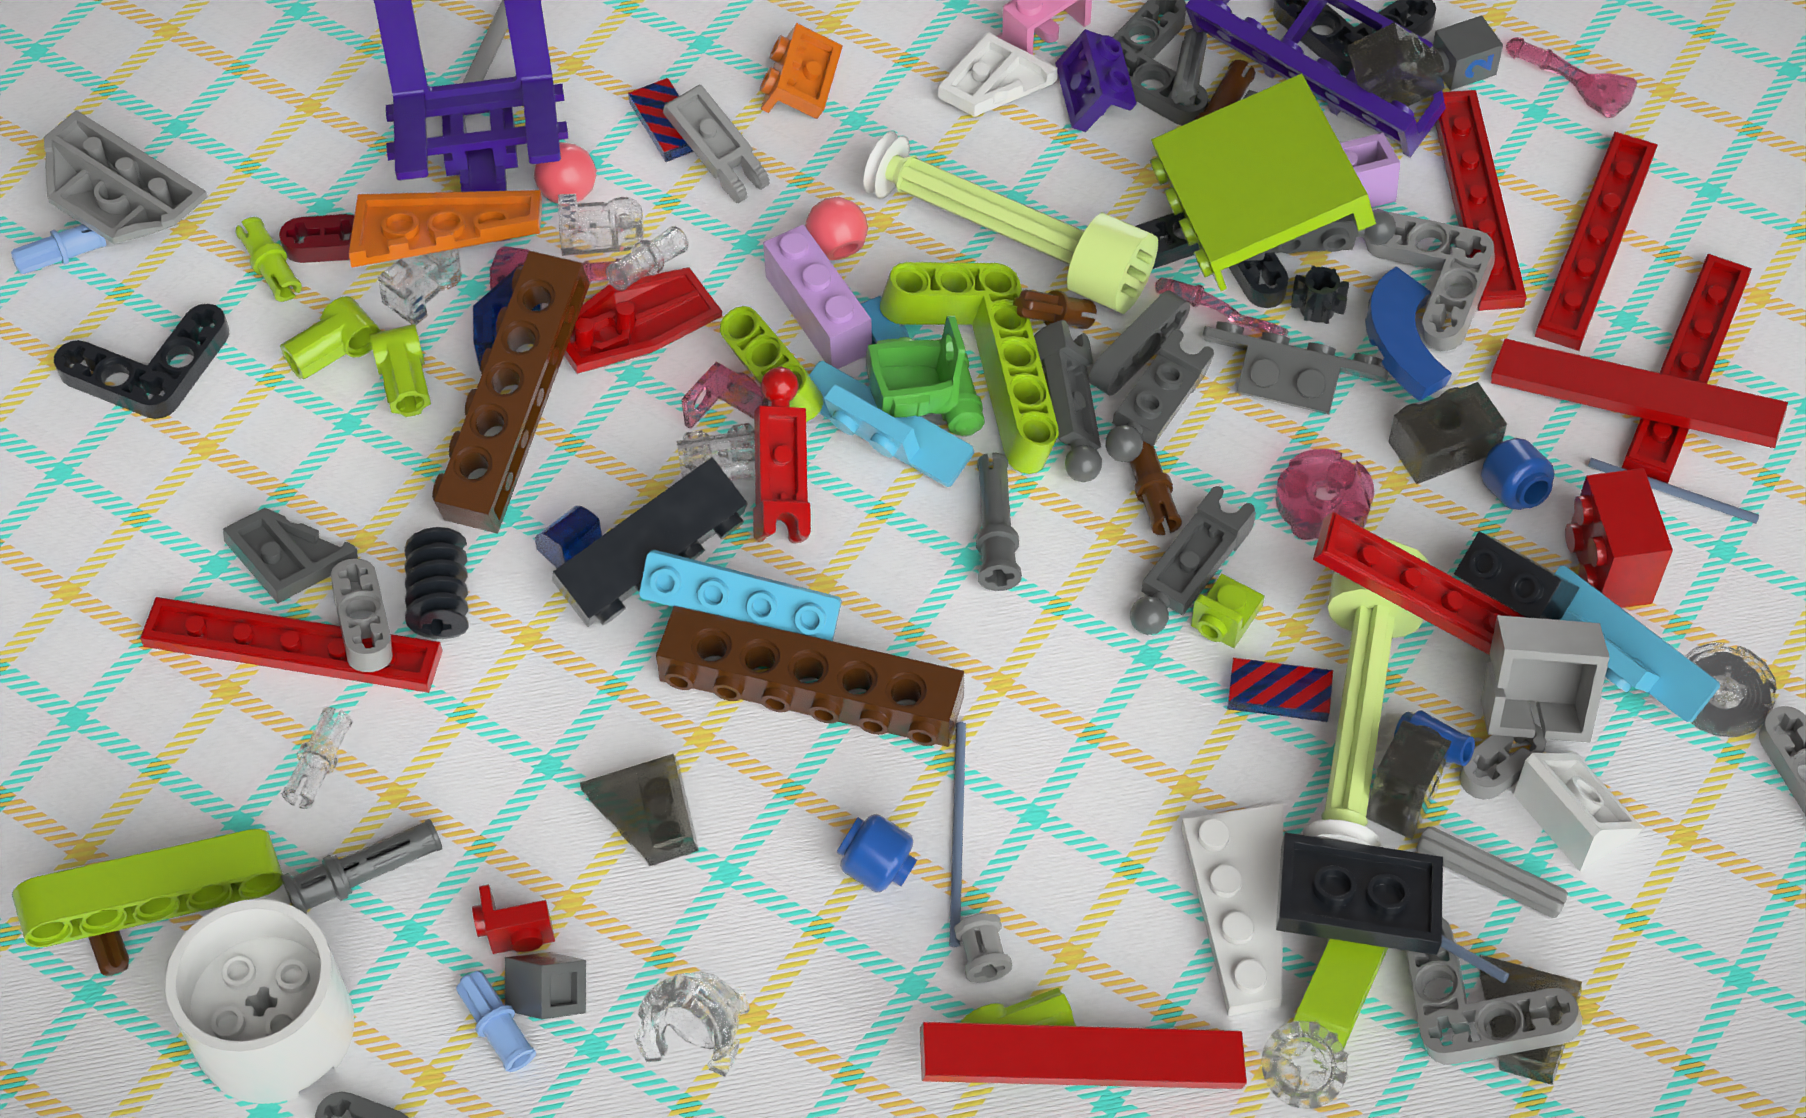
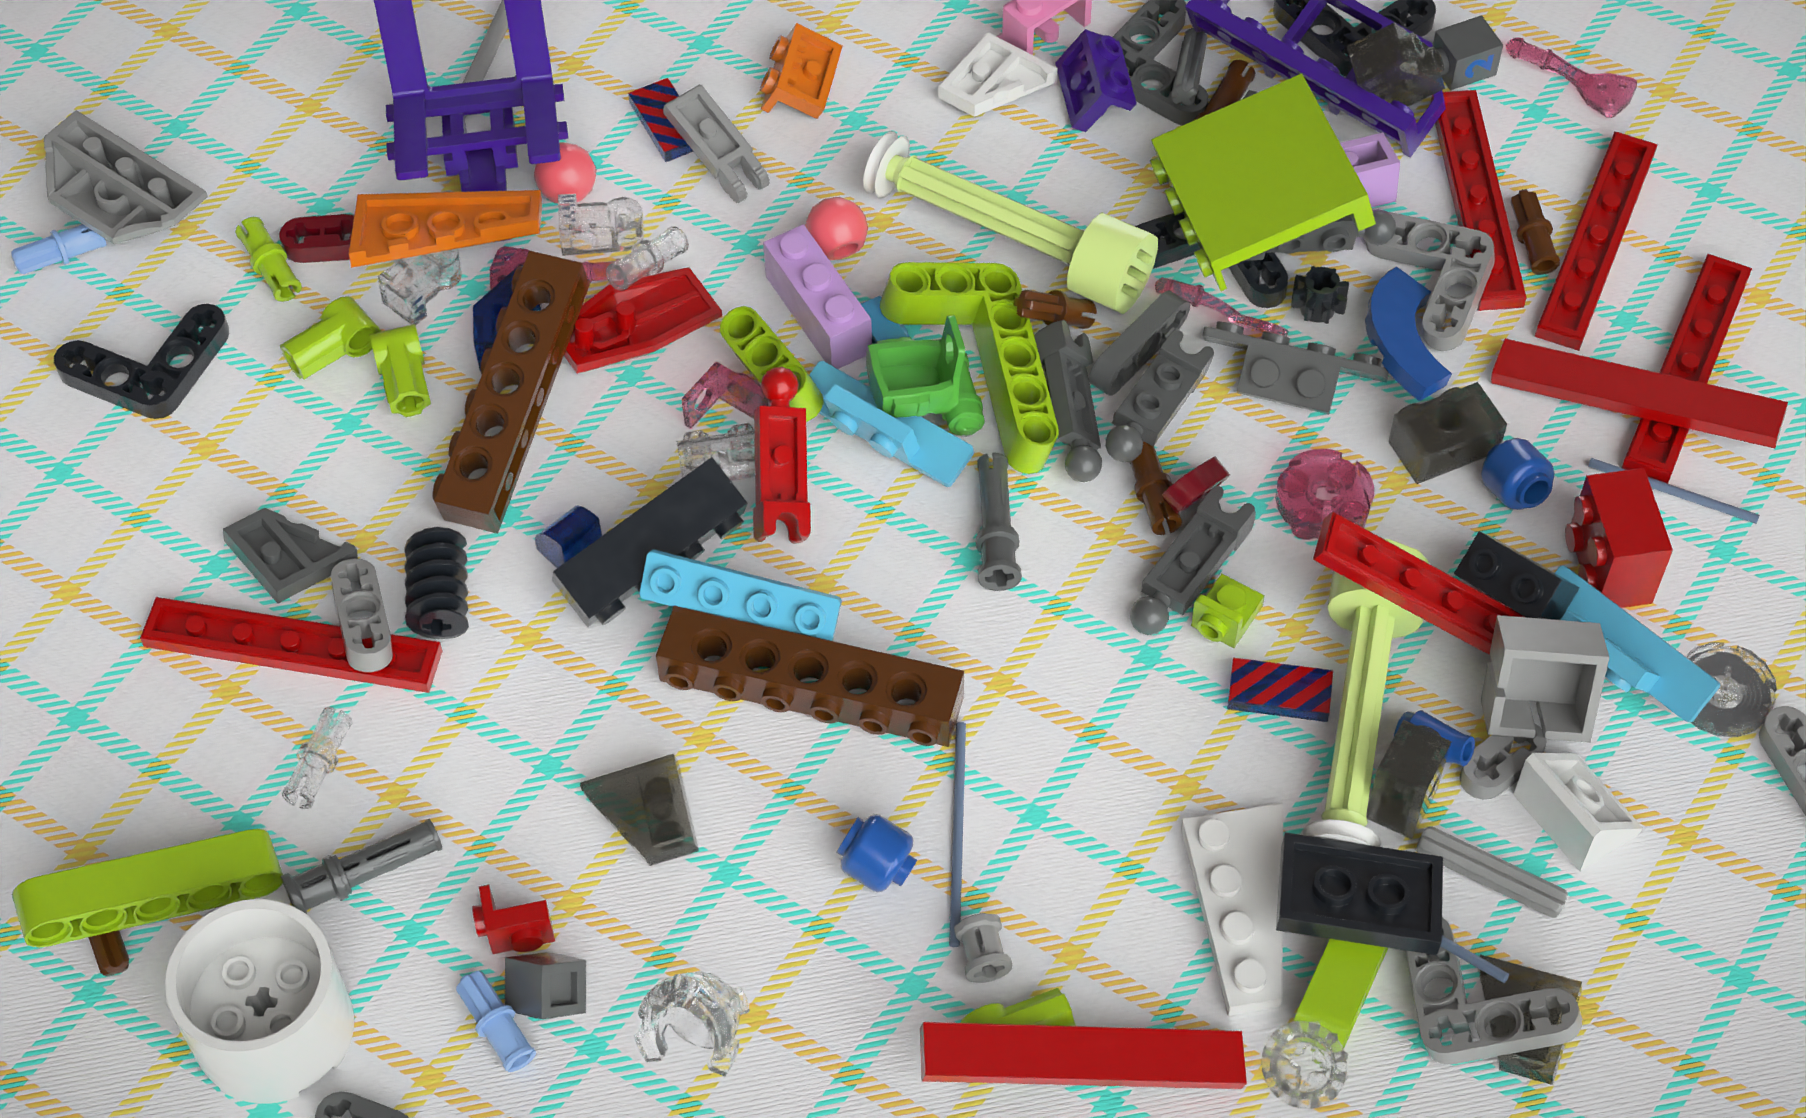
none -> dark red beam [1161,456,1230,514]
none -> reddish brown axle [1510,189,1560,275]

